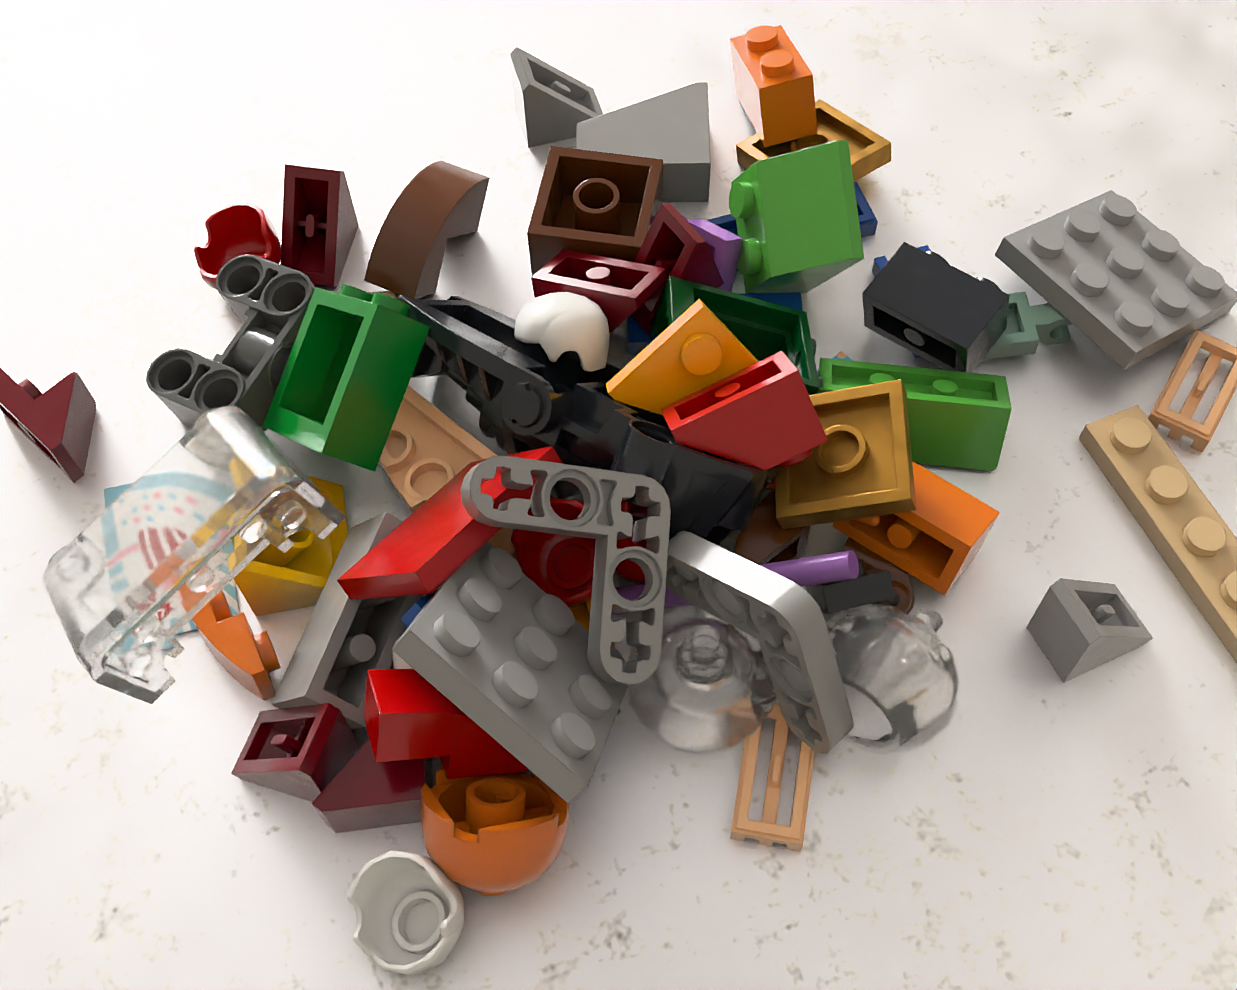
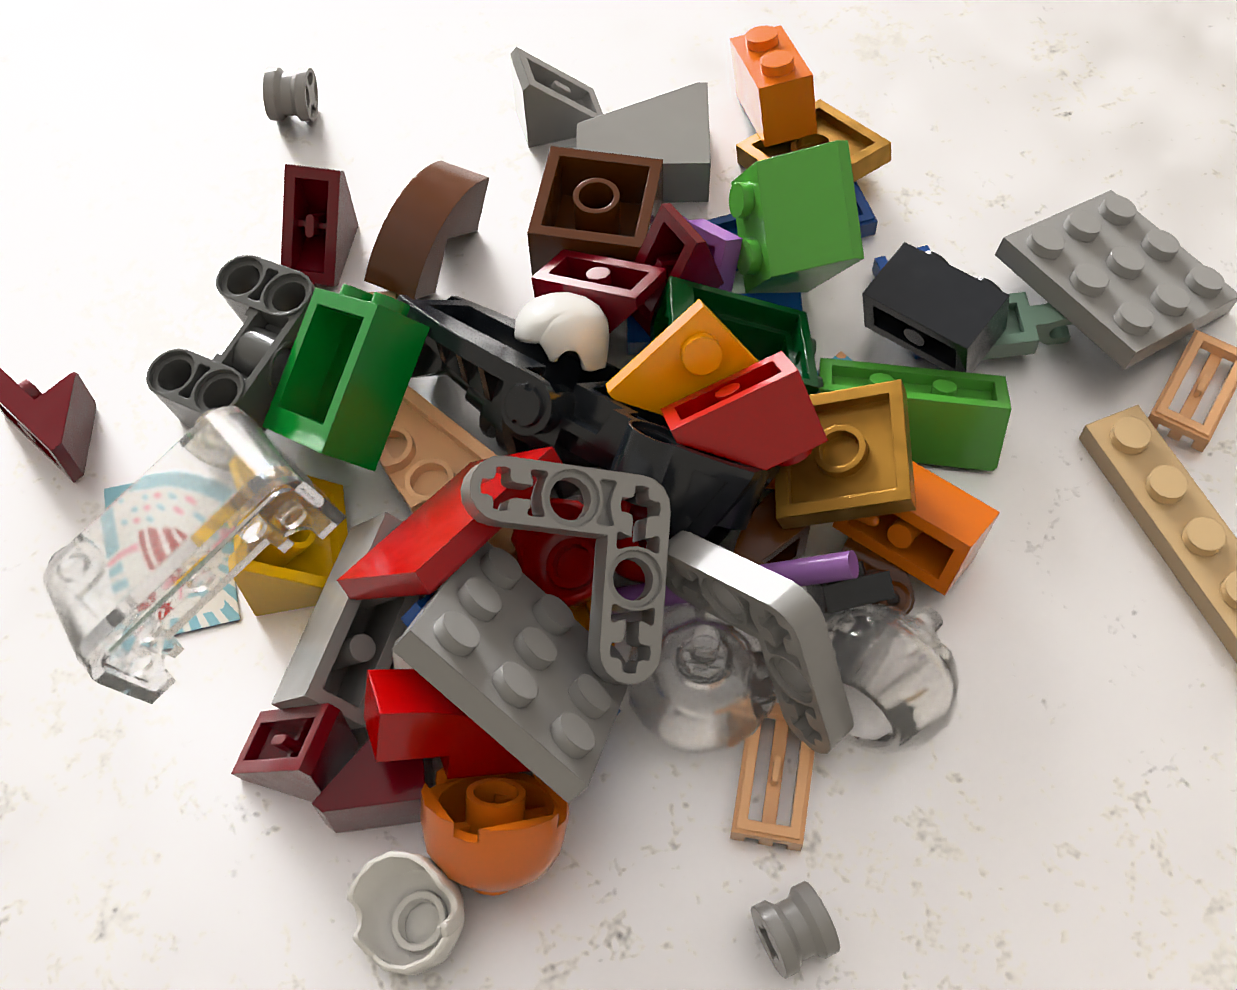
orange slope [171,567,281,701] -> none
red hair [194,202,282,290] -> none
light grey slope [1026,578,1153,683] -> none
none -> light grey wheel [262,67,319,121]
none -> light grey wheel [751,881,840,979]

